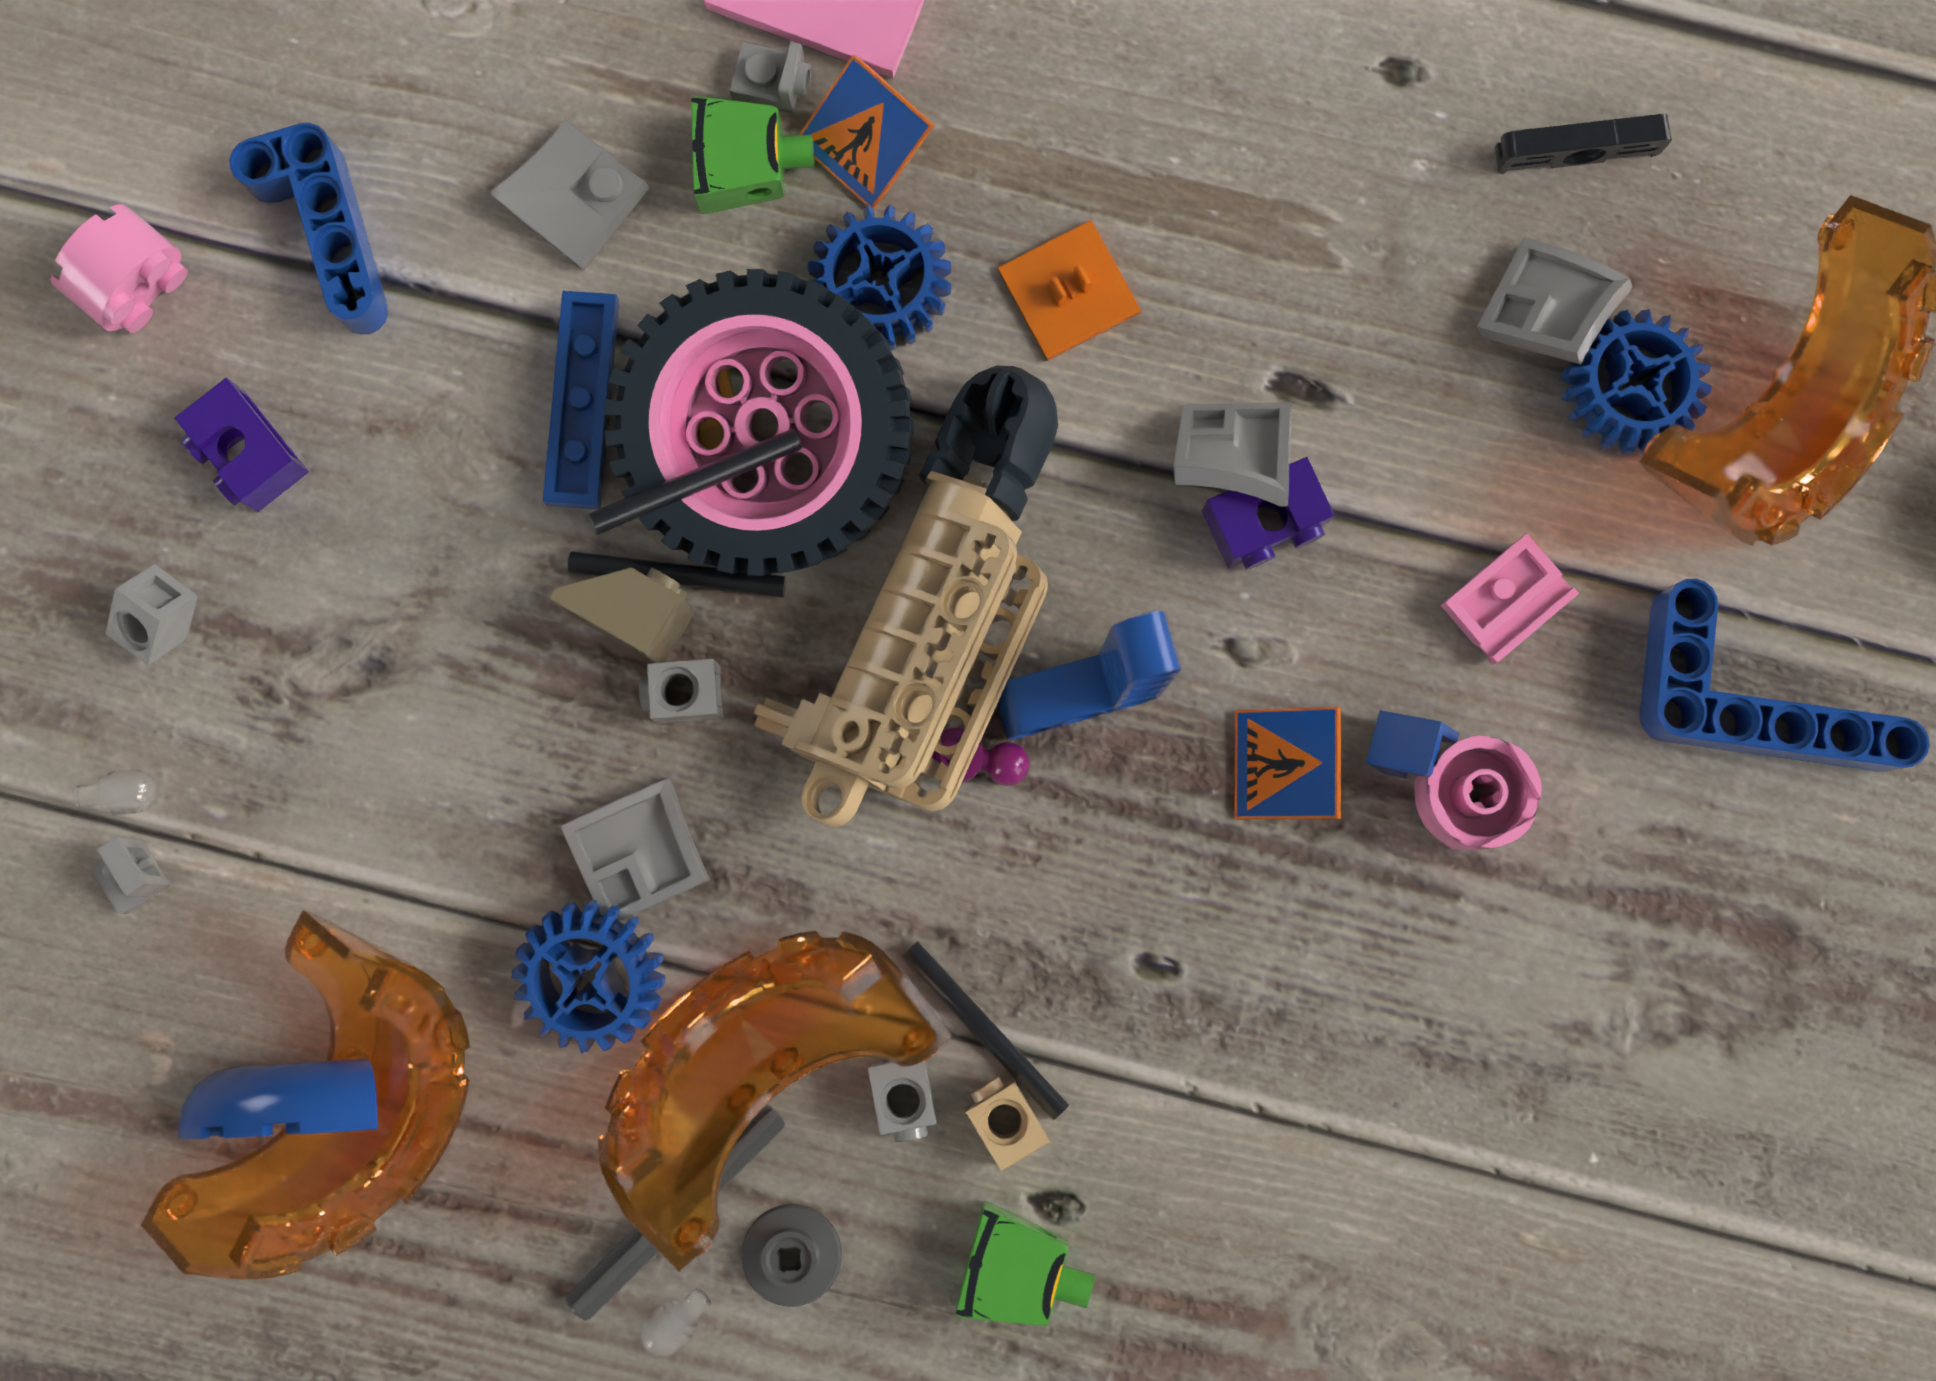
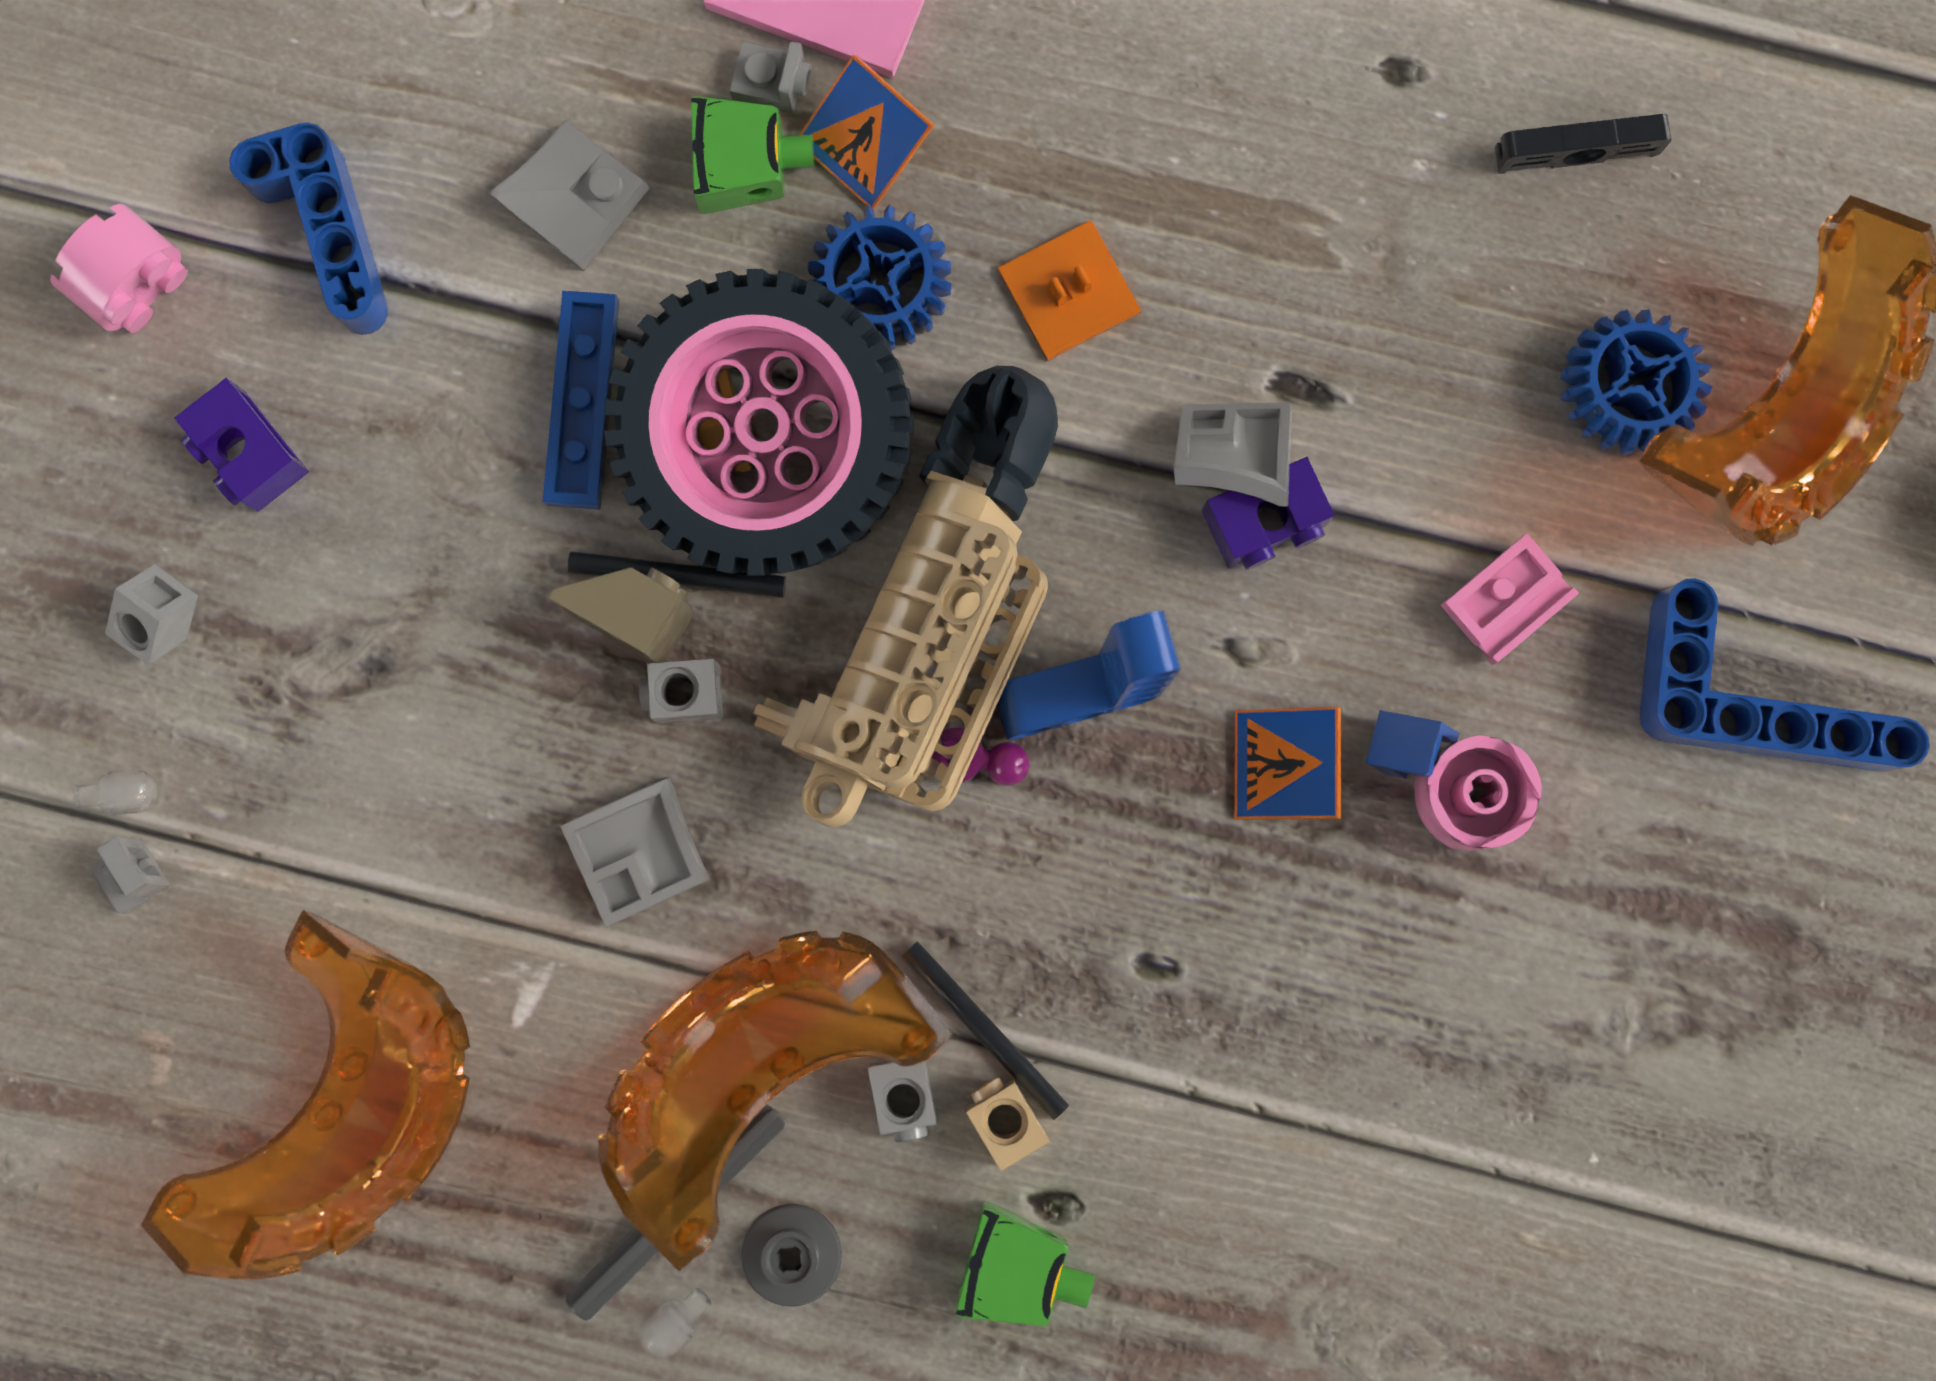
blue brick [178,1059,378,1139] -> none
blue gear [511,900,666,1054] -> none
black bar [587,429,802,535] -> none
light grey plate [1477,237,1632,364] -> none

